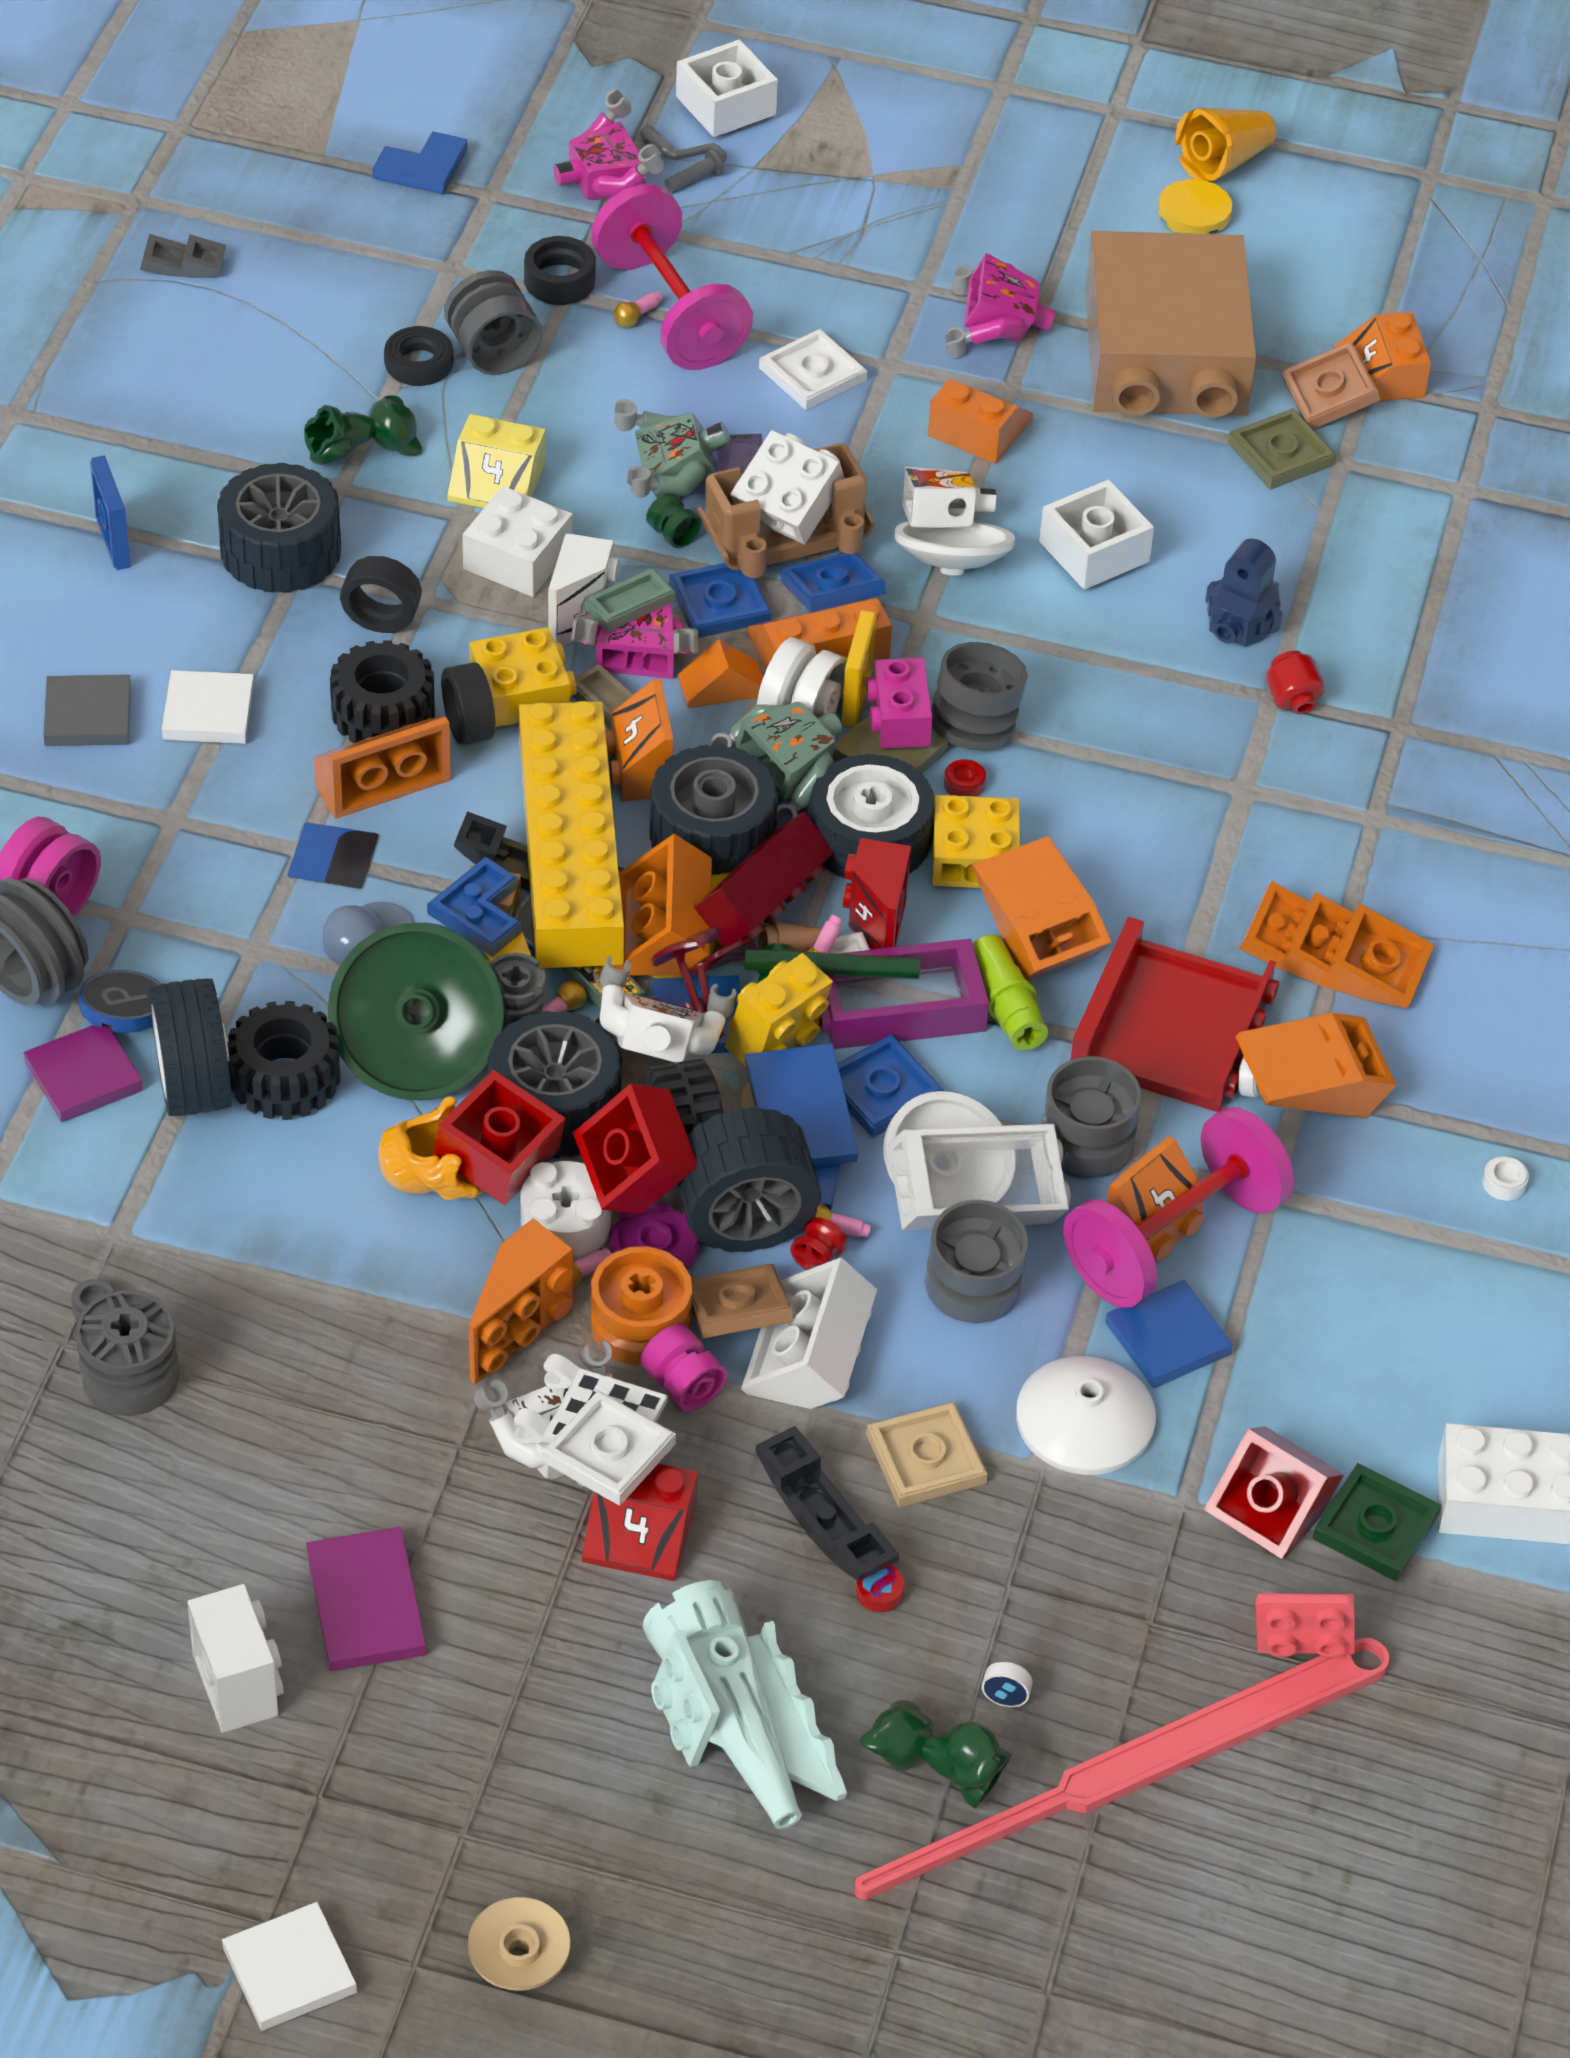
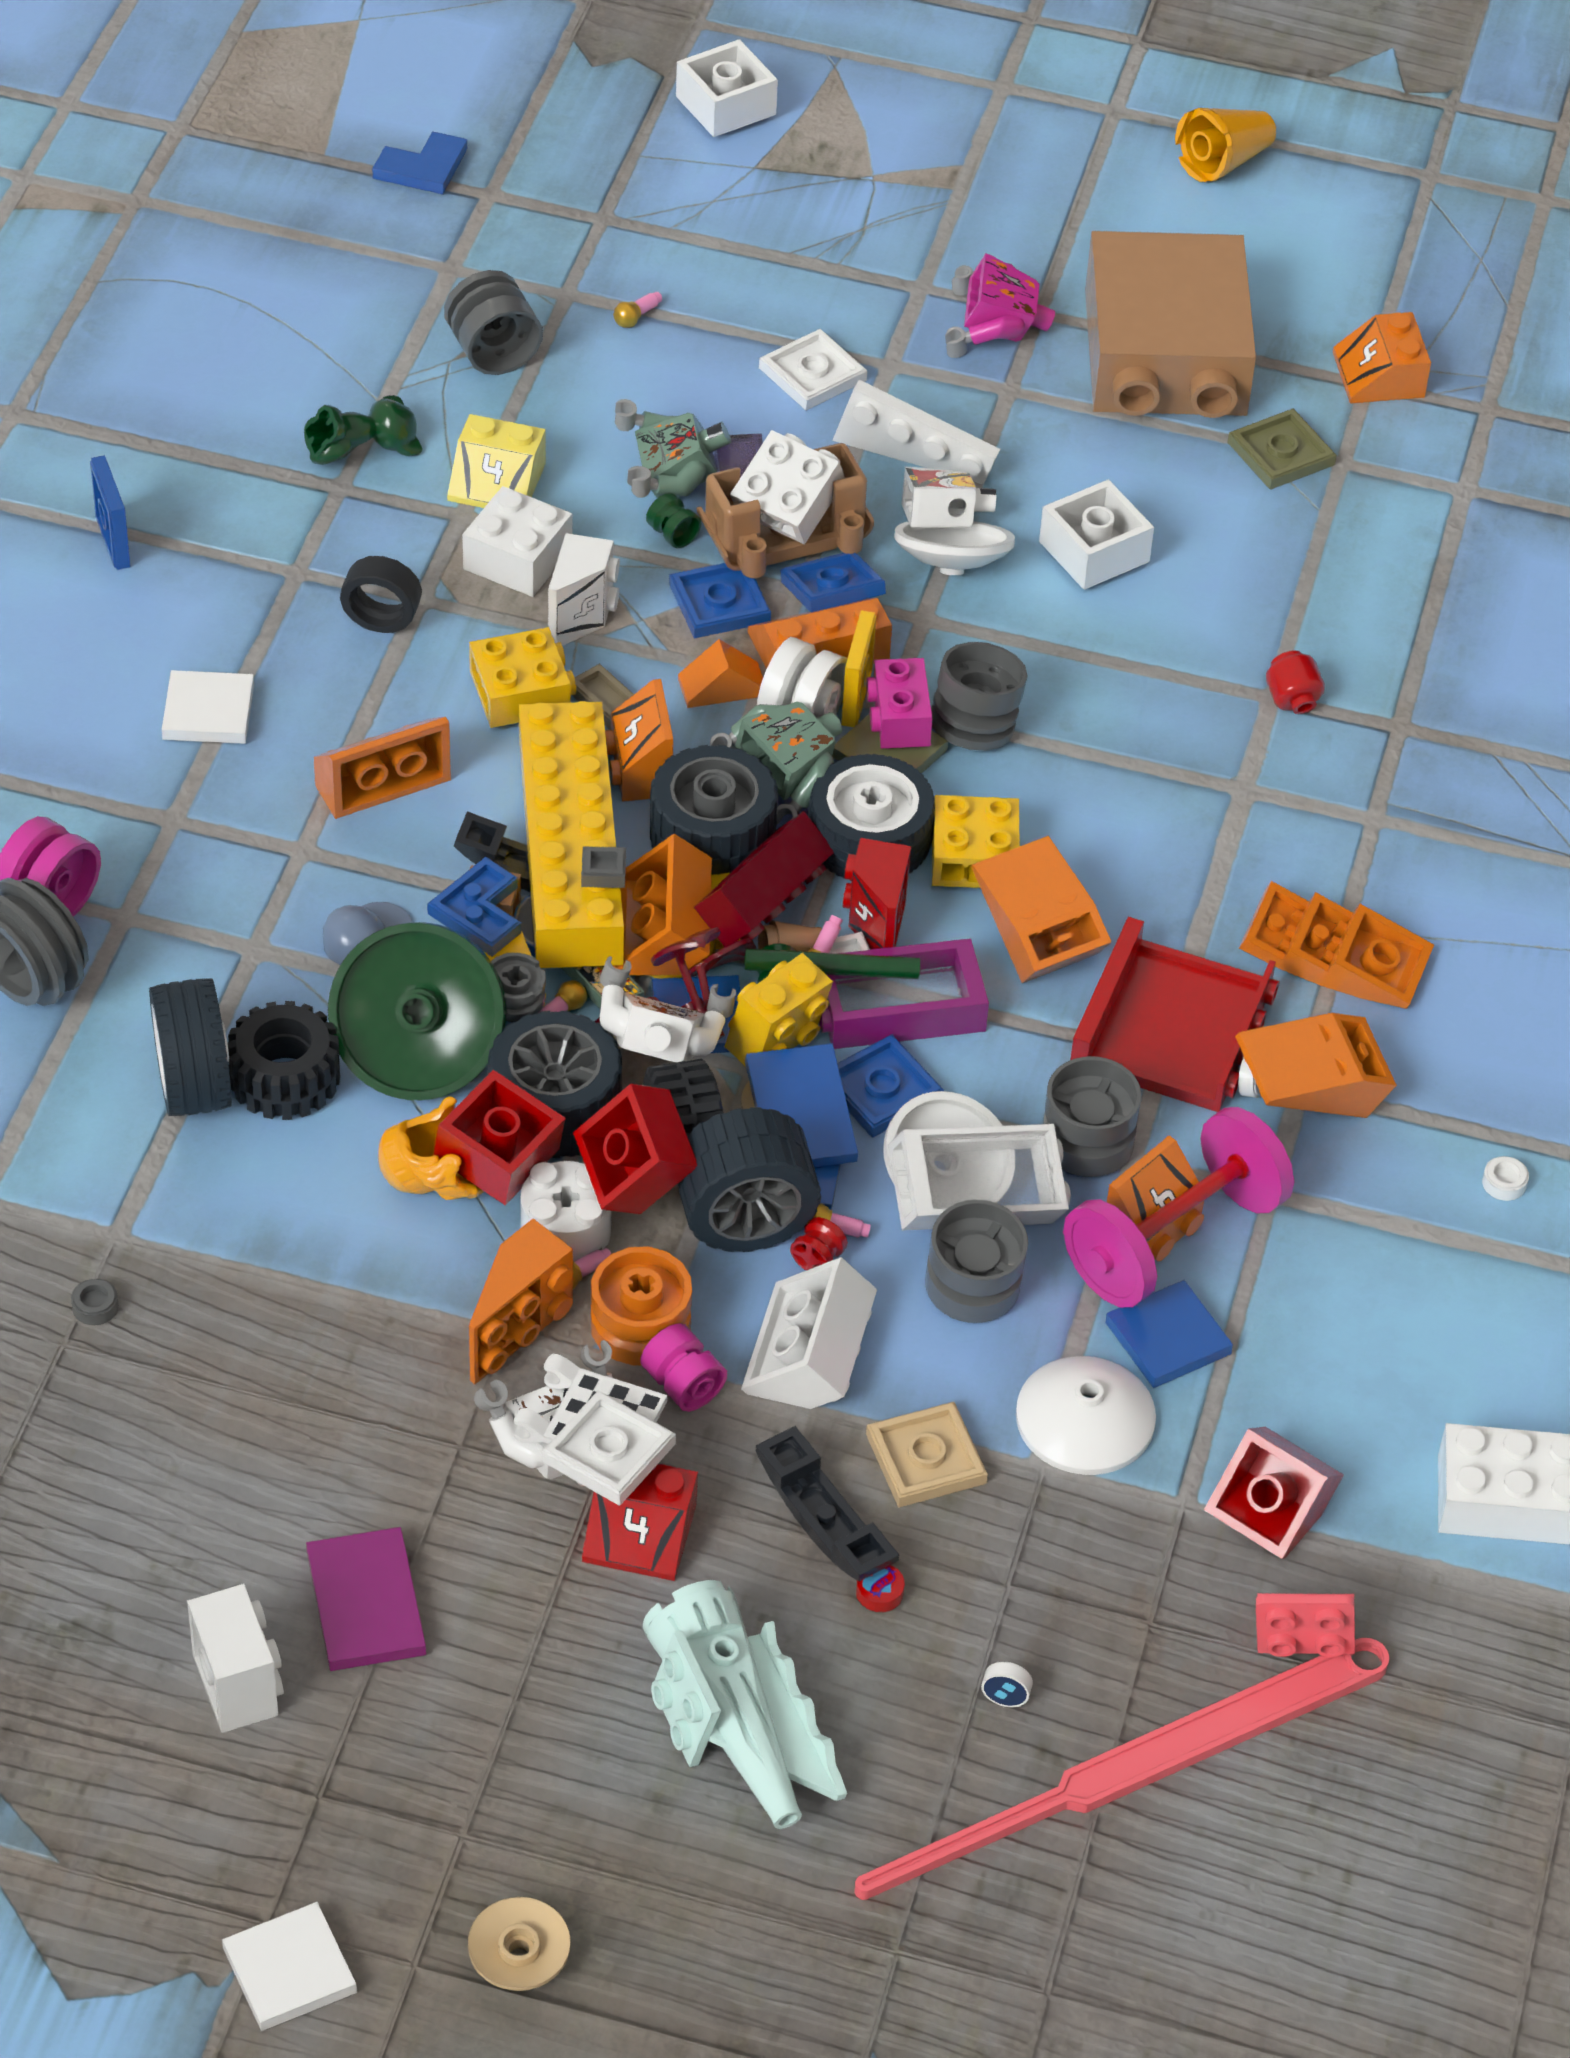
magenta tile [24,1023,143,1122] -> none
dark grey tile [43,675,131,746] -> none
dark grey wheel [75,1290,180,1416] -> none
tile [79,970,161,1033] -> none
dark grey slope [140,234,226,278] -> none
black wheel [217,463,341,593] -> none
sticker [287,822,378,889] -> none
black tyre [330,640,435,743] -> none
black tyre [384,326,454,386] -> none
black tyre [441,662,496,745] -> none
black tyre [524,236,596,305] -> none
dark pink torso [553,89,664,200] -> none
dark pink torso [571,604,698,679] -> none
sand green tile [584,567,675,633] -> none
dark pink piece [591,184,753,370] -> none
magenta tile [609,1202,699,1271] -> none
dark grey piece [640,125,727,193] -> none
medium nougat tile [691,1264,793,1338] -> none
dark green animal [860,1700,1012,1809] -> none
orange slope [928,378,1033,464] -> none
red tile [944,759,986,797] -> none
lime piece [972,934,1048,1051] -> none
yellow tile [1158,179,1232,234] -> none
dark blue piece [1205,538,1283,647] -> none
nougat tile [1281,341,1381,429] -> none
dark green plate [1312,1463,1442,1582] -> none
none -> dark grey tile [581,847,626,888]
none -> white wing [832,379,1000,484]

